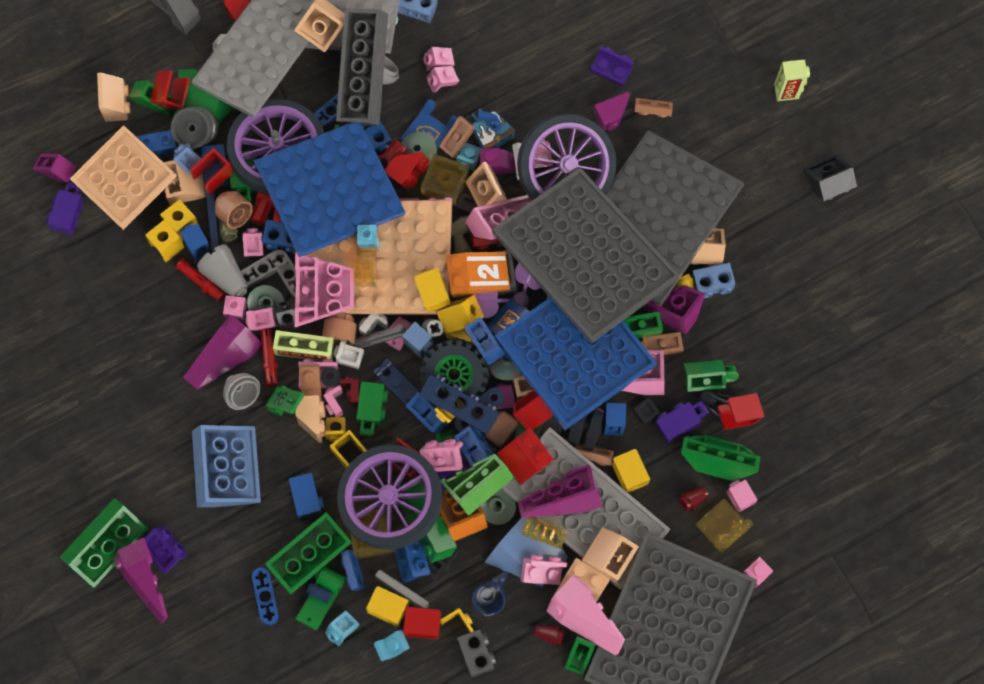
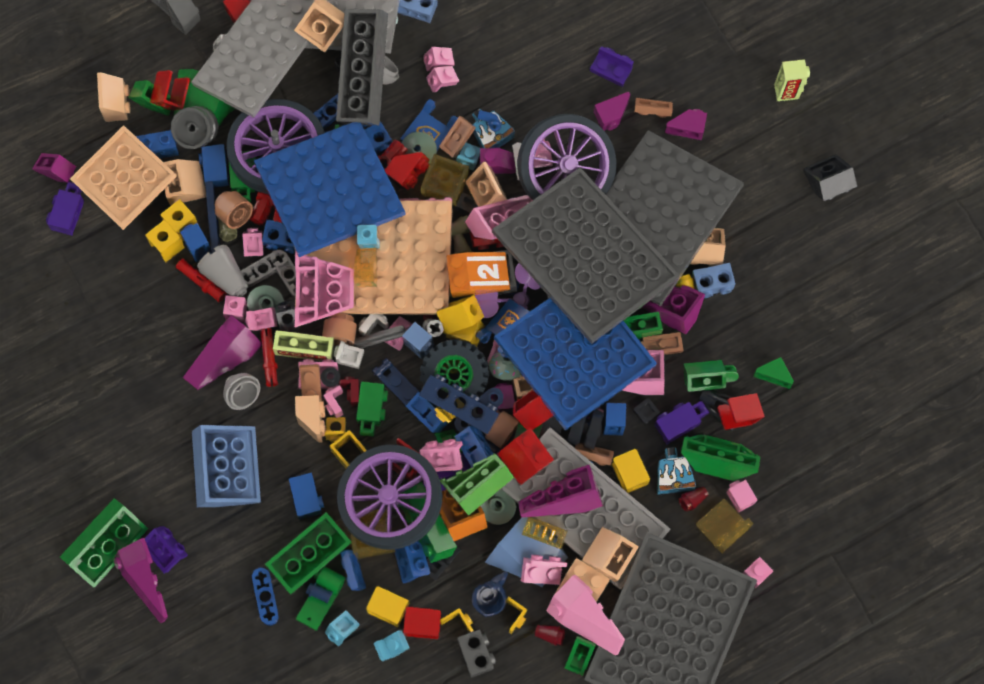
medium blue bracket [173,142,201,175] -> none
red piece [189,148,233,195] -> none
green door [265,385,305,416] -> none
light grey tile [375,570,429,609] -> none
yellow piece [414,268,451,312] -> none
blue brick [464,317,505,365] -> none
none -> yellow bracket [506,597,527,634]
none -> torso [657,447,696,495]
none -> magenta slope [665,109,707,140]
none -> green slope [753,357,794,389]

